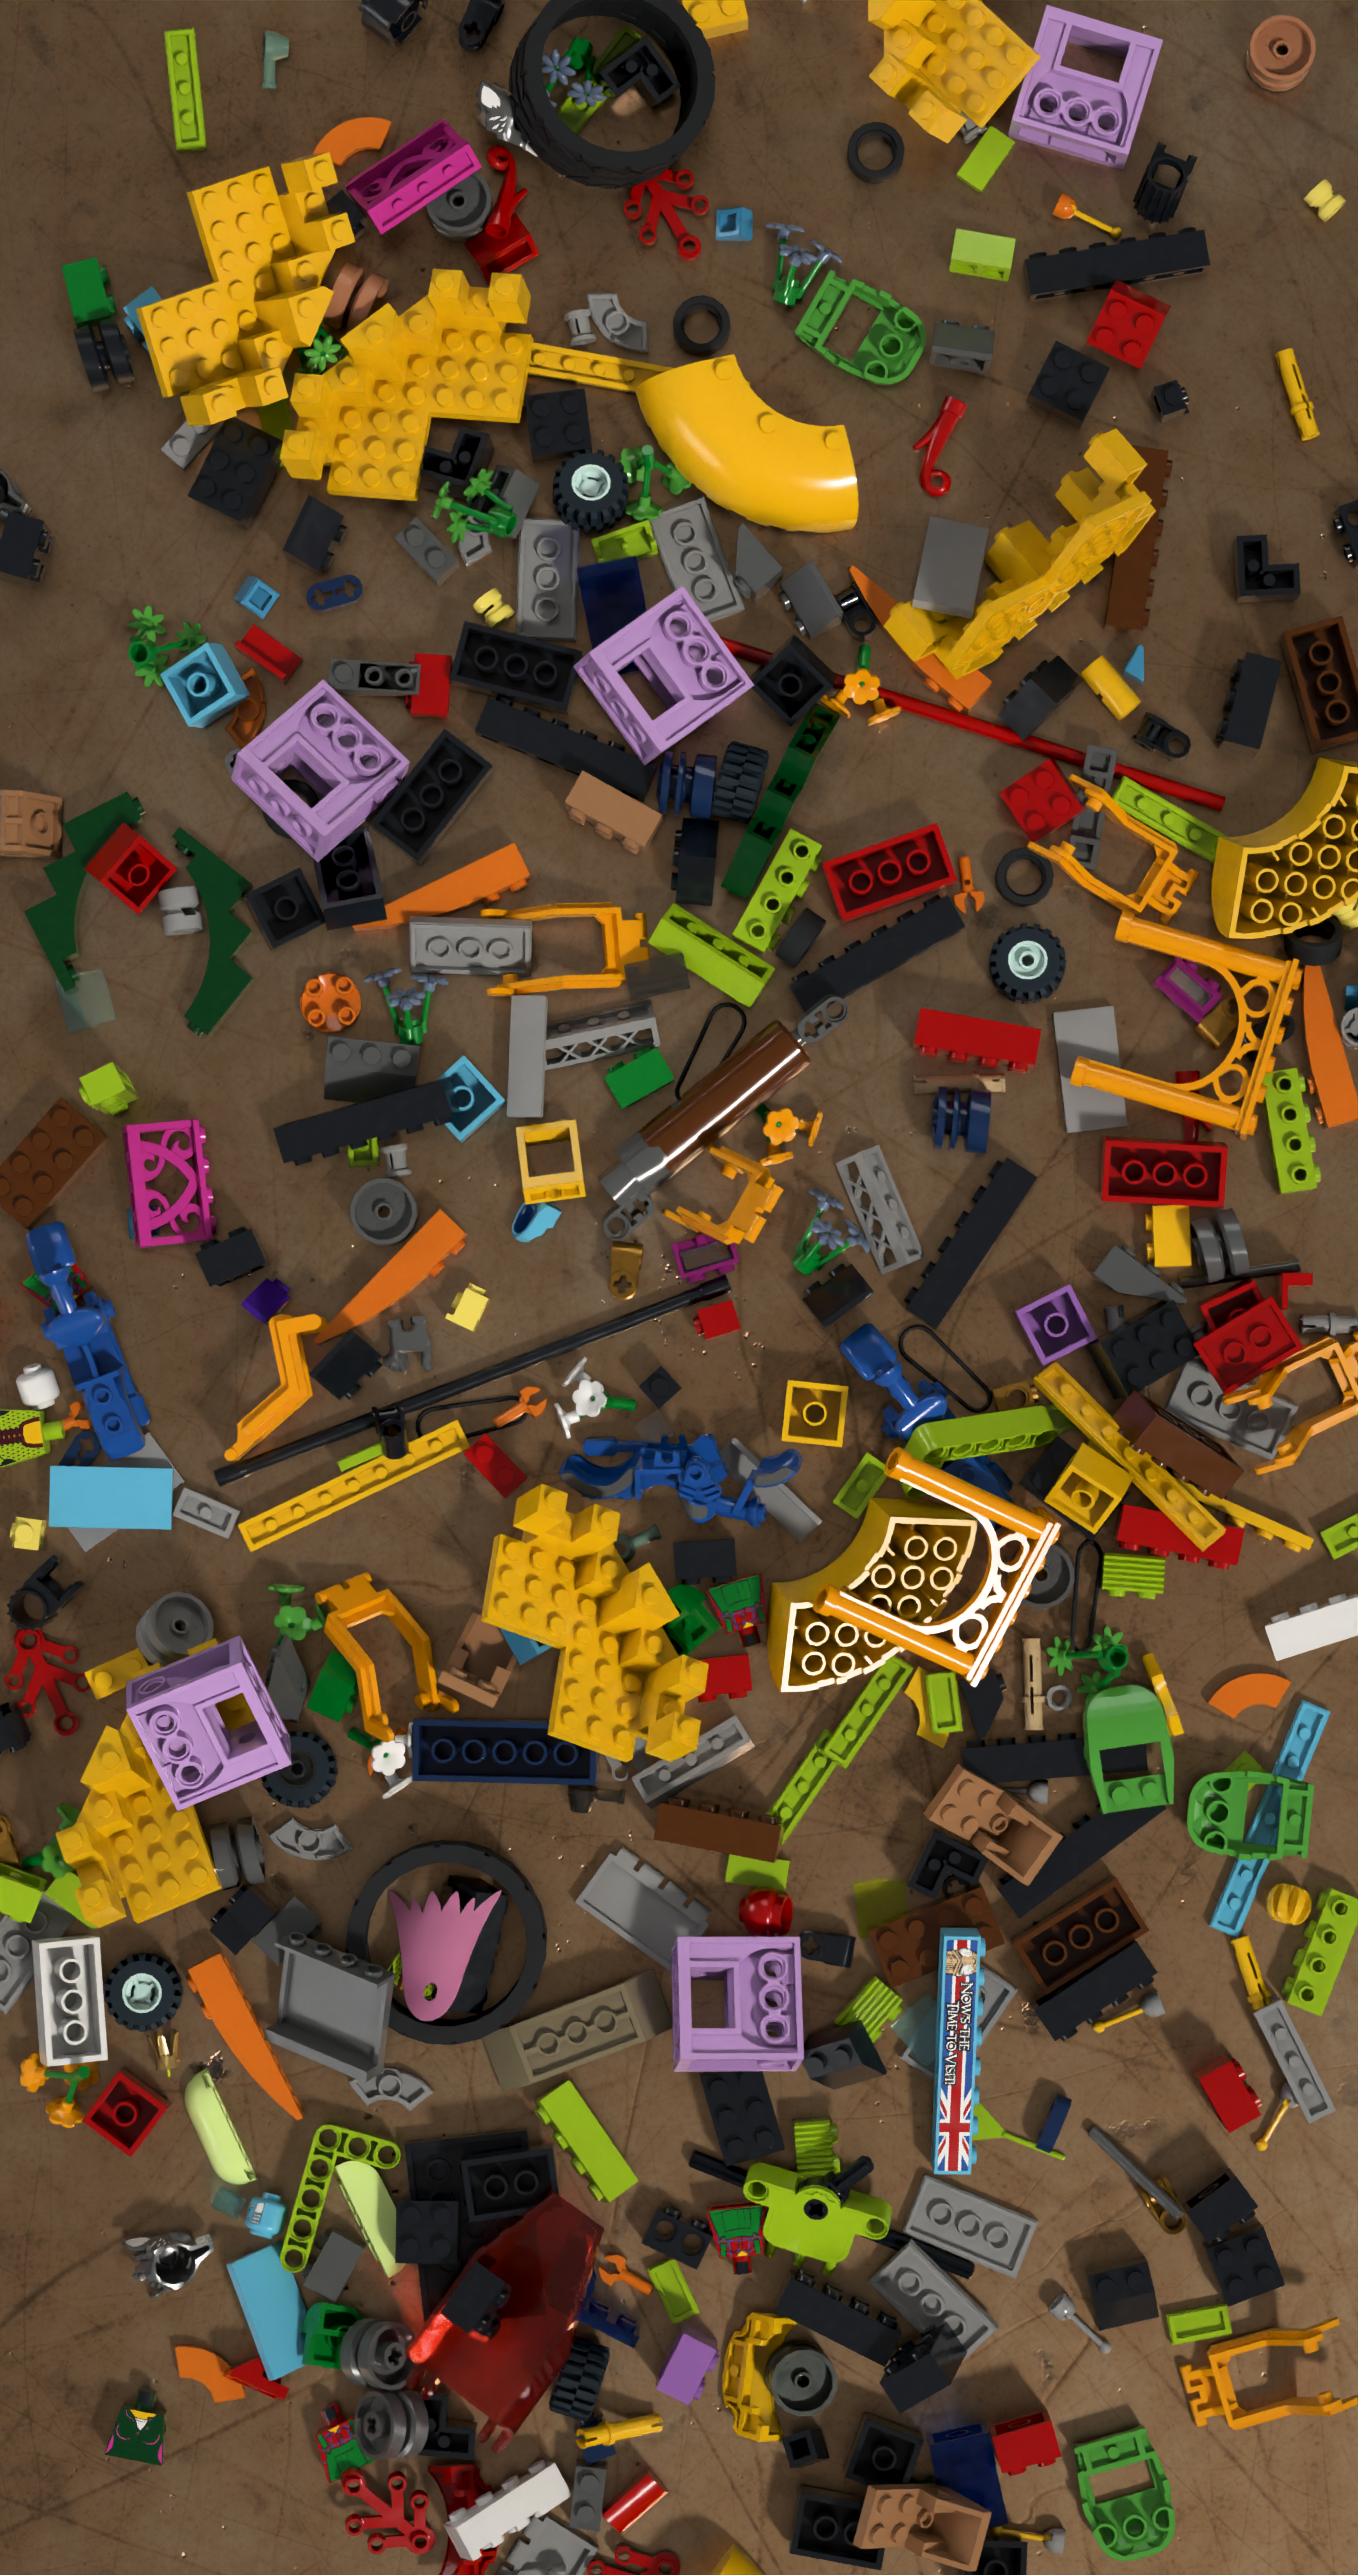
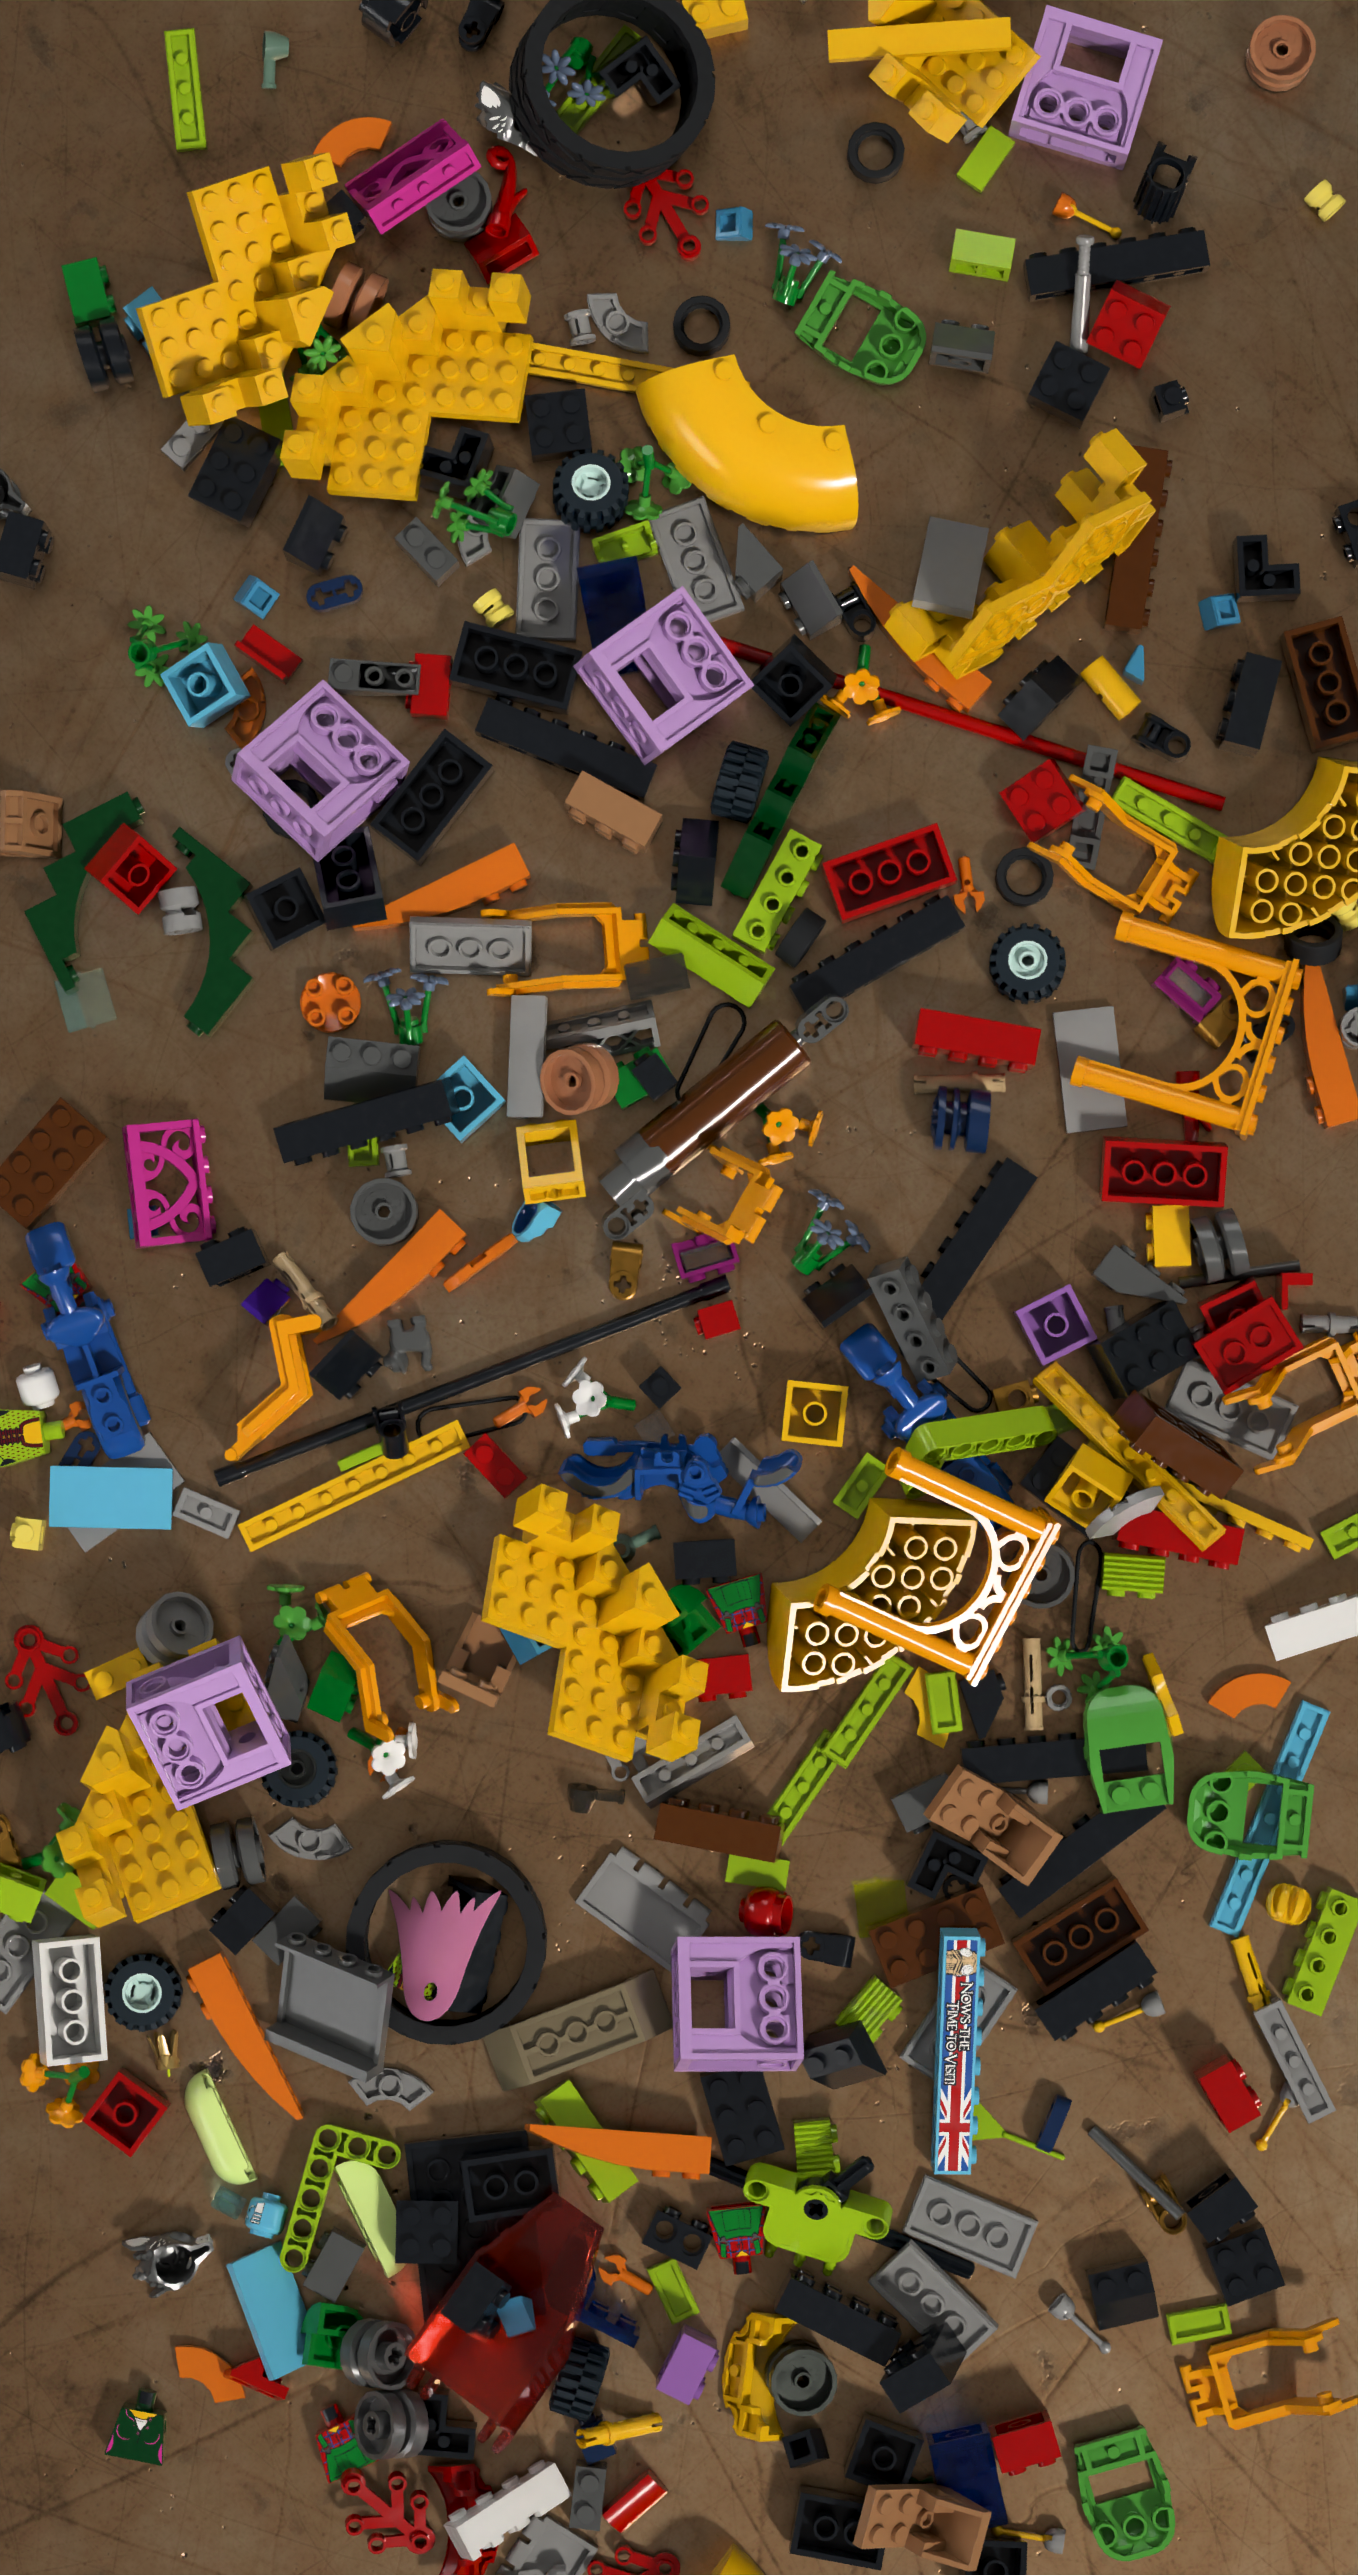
black piece [7,1554,85,1631] -> none
lime brick [78,1062,139,1116] -> none
dark blue brick [412,1717,600,1785] -> none
light yellow brick [445,1283,489,1332] -> none
dark blue wheel [656,750,717,819] -> none
light grey fence [835,1145,925,1275] -> none
clear light blue piece [890,1993,937,2067] -> none
red plant [913,396,968,497] -> none
lime brick [1262,1068,1321,1195] -> none
yellow pin [1274,348,1320,441] -> none
none -> tan pin [272,1251,338,1331]
none -> orange tile [443,1233,518,1293]
none -> dark azure slope [497,2296,536,2338]
none -> orange slope [525,2124,712,2180]
none -> nougat wheel [540,1043,619,1115]
none -> black brick [631,1053,678,1102]
none -> yellow tile [827,17,1012,63]
none -> dark grey brick [867,1256,958,1383]
none -> dark grey brick [890,1772,948,1835]
none -> light grey piece [1070,234,1095,355]
none -> light grey tile [1085,1486,1165,1539]
none -> dark azure slope [1198,593,1241,631]

